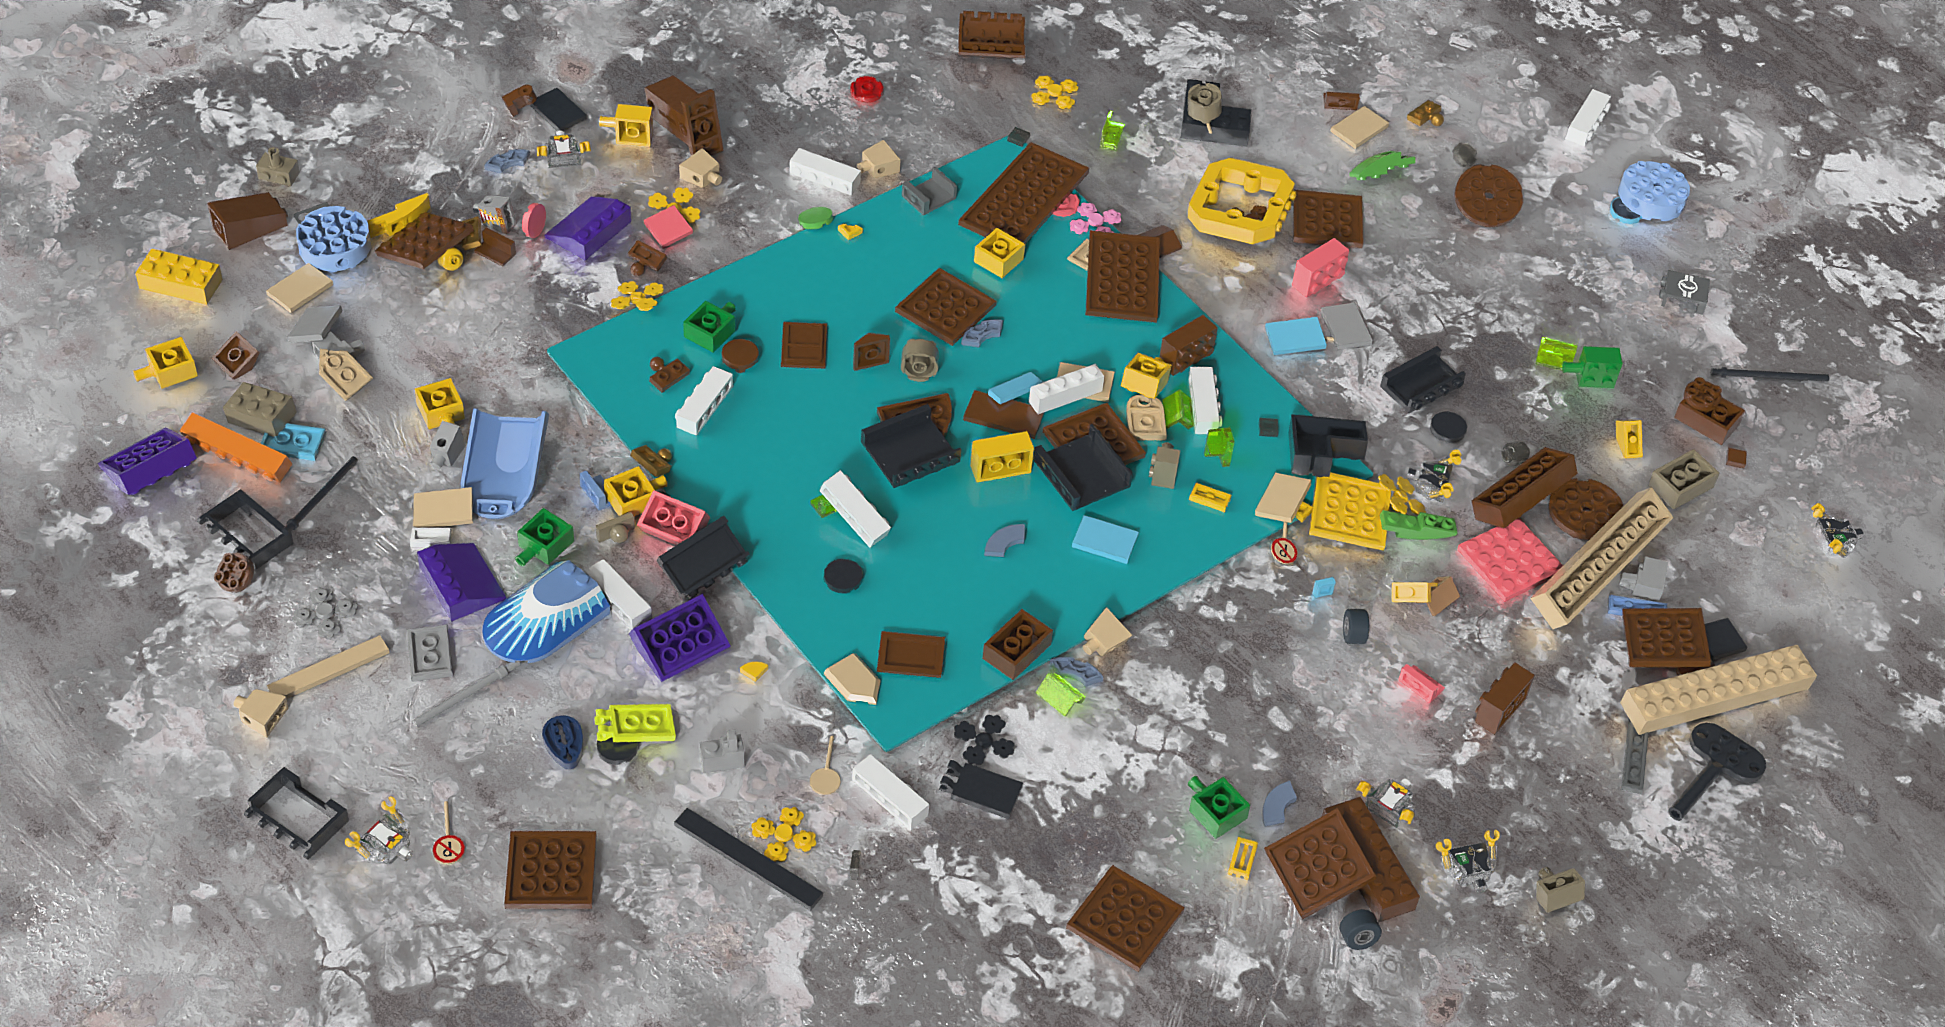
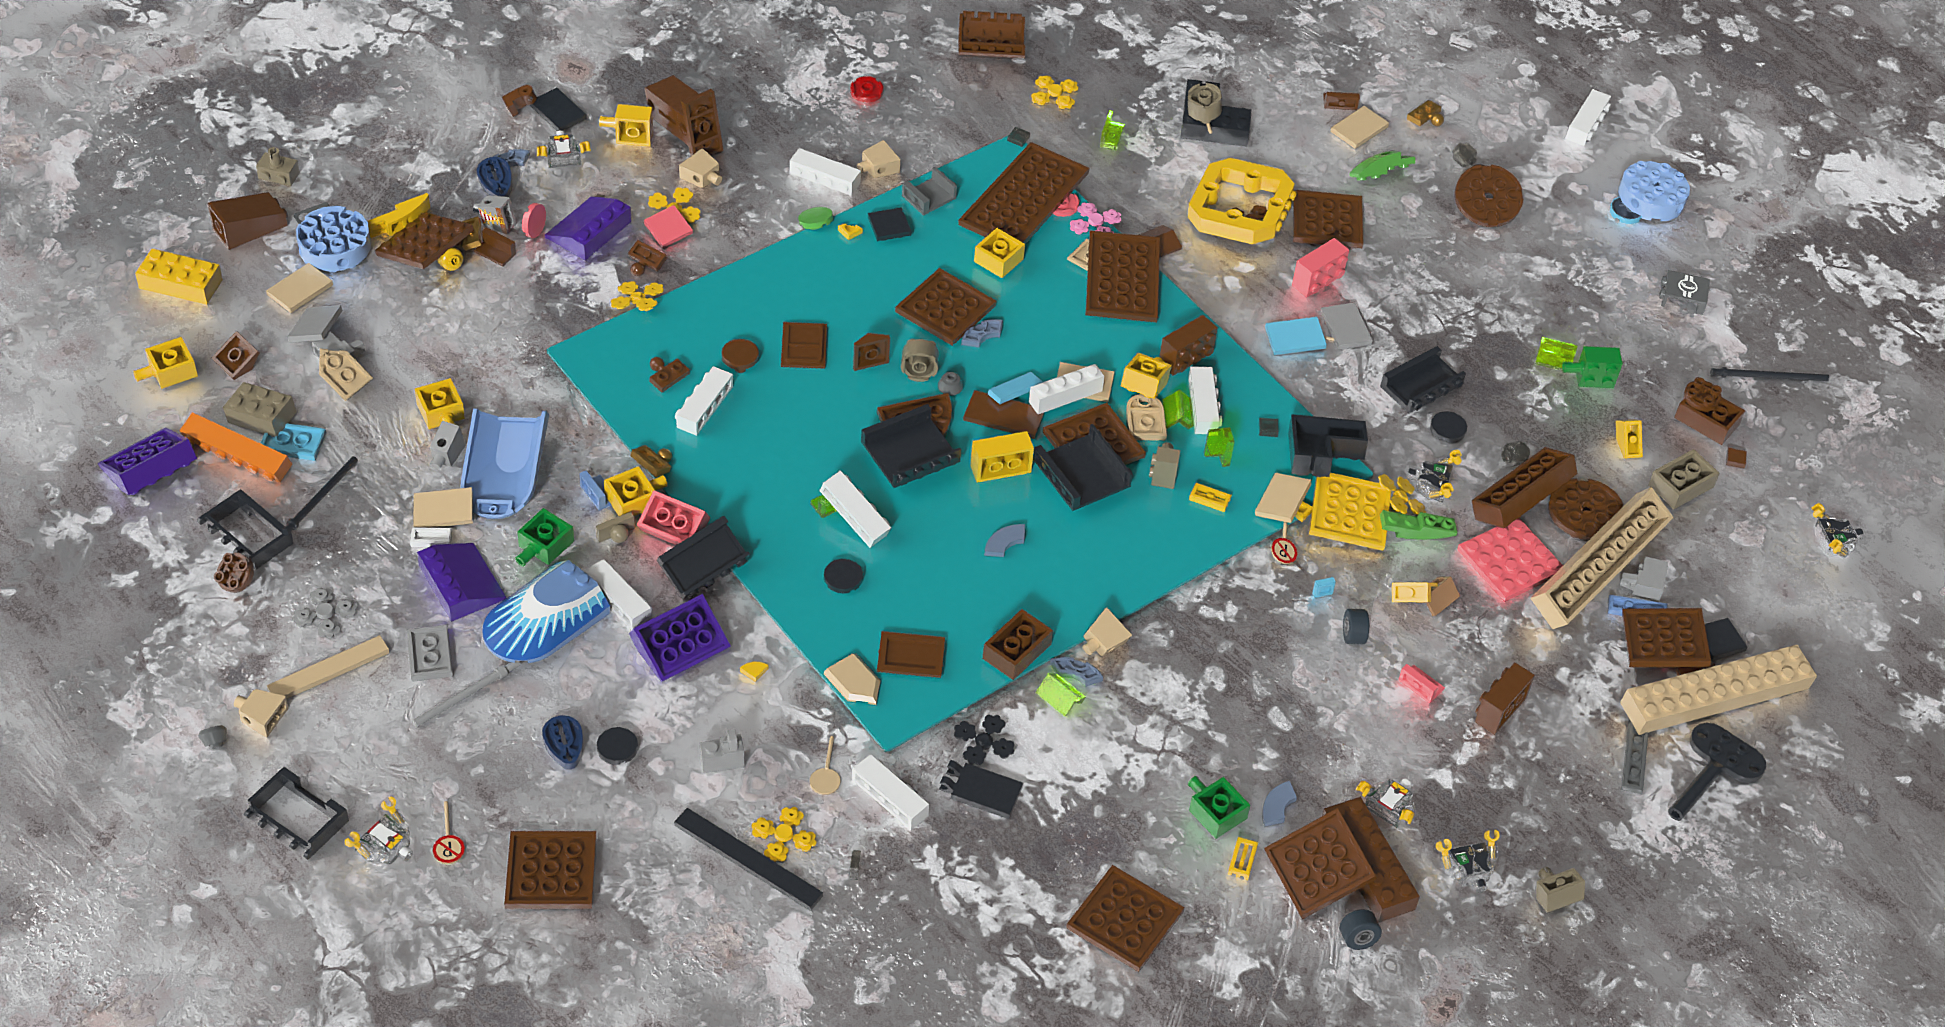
neon yellow tile [594,704,676,742] -> none
green brick [683,300,736,353] -> none
medium azure tile [1072,515,1139,564] -> none
none -> dark grey cone [198,725,227,750]
none -> dark blue piece [477,157,513,197]
none -> black tile [868,207,911,241]
none -> dark grey cone [938,372,963,396]

